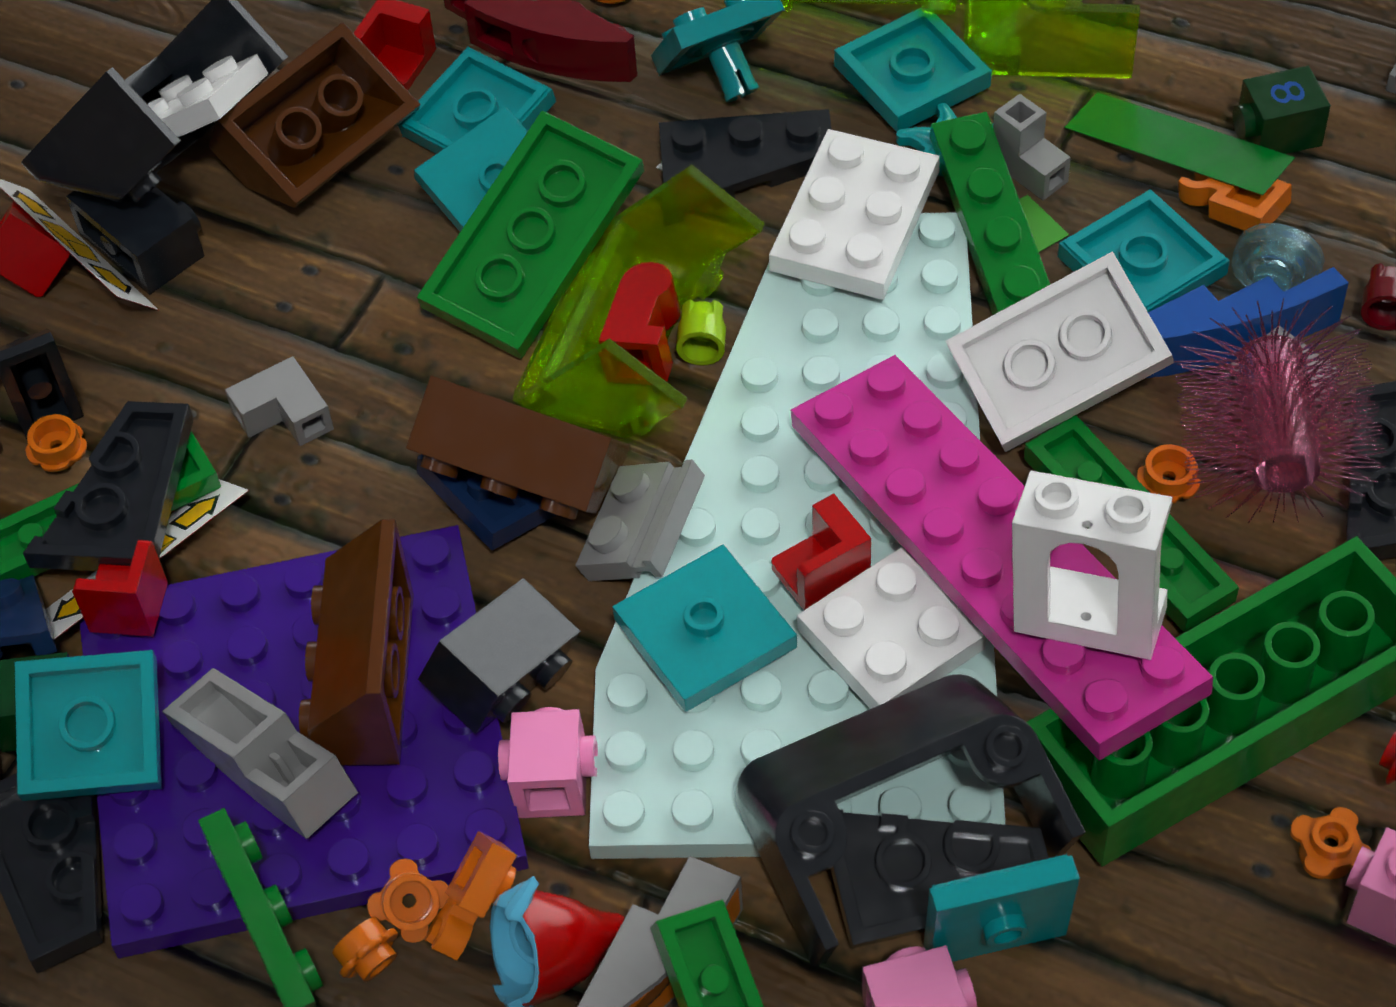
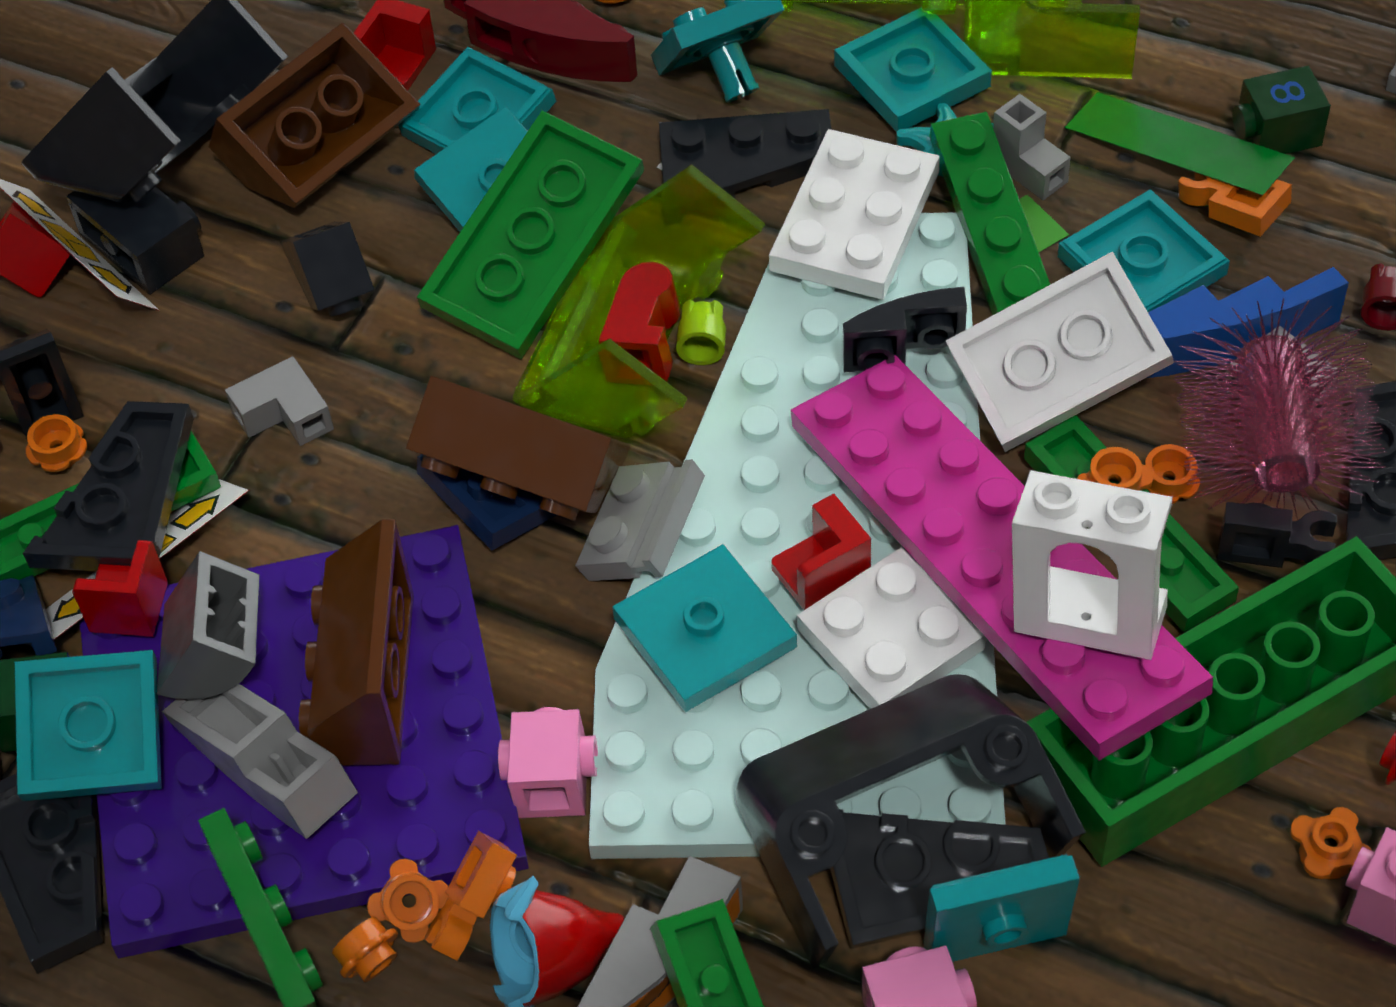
white plate [147,54,269,137] -> none
brick [418,578,581,734] -> none
clear light blue plate [1231,223,1325,291] -> none
none -> dark grey brick [157,551,259,699]
none -> black slope [280,221,375,317]
none -> black slope [843,287,967,372]
none -> orange plate [1077,447,1153,491]
none -> black plate [1217,502,1337,568]

